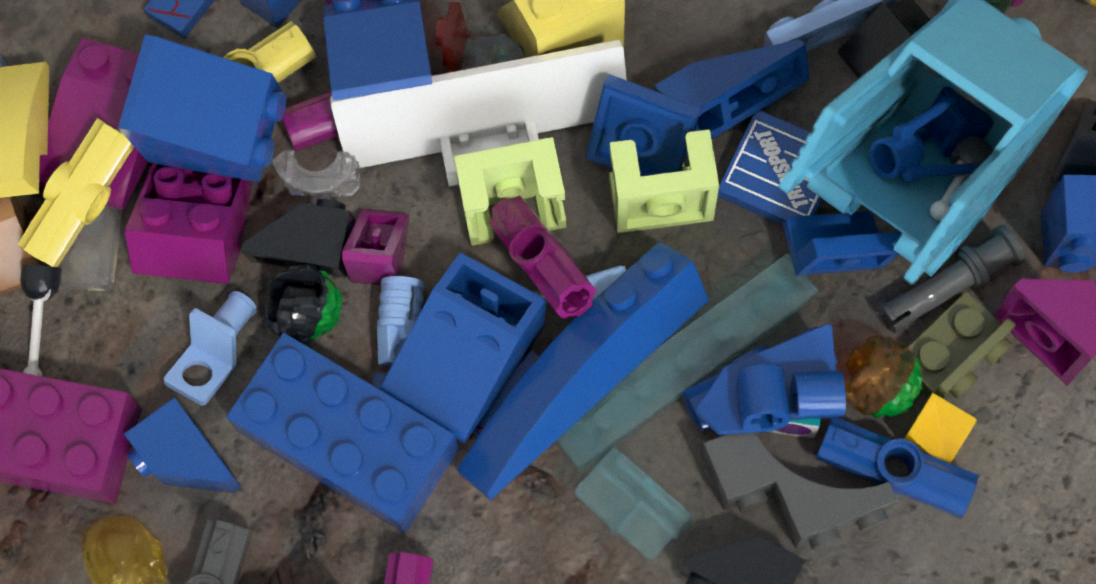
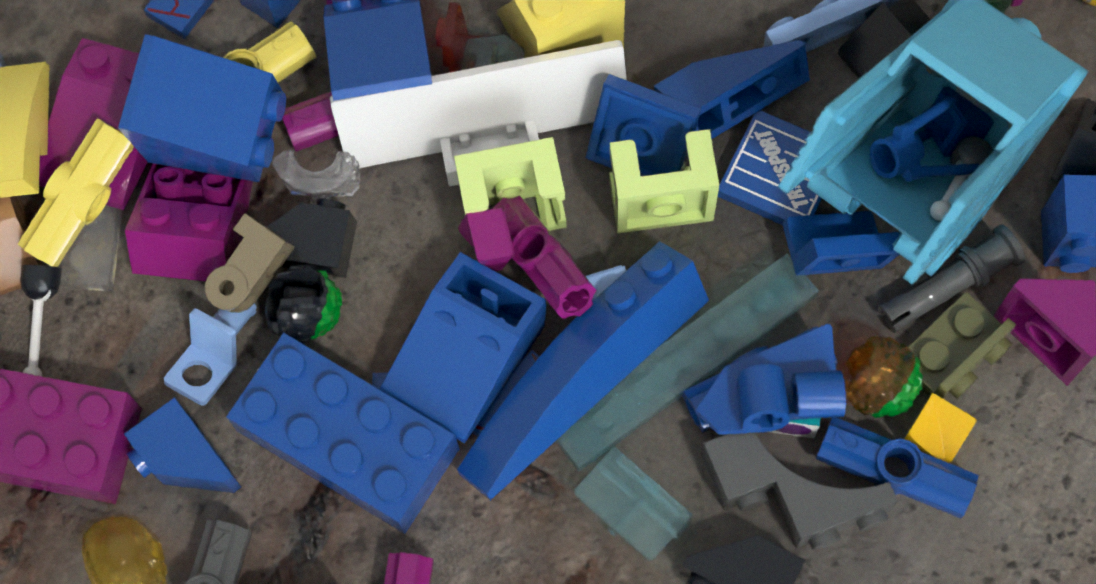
magenta slope [342,209,409,285] -> none
light blue hinge [376,276,425,368] -> none
none -> dark tan leg [205,213,295,313]
none -> magenta slope [458,208,514,271]

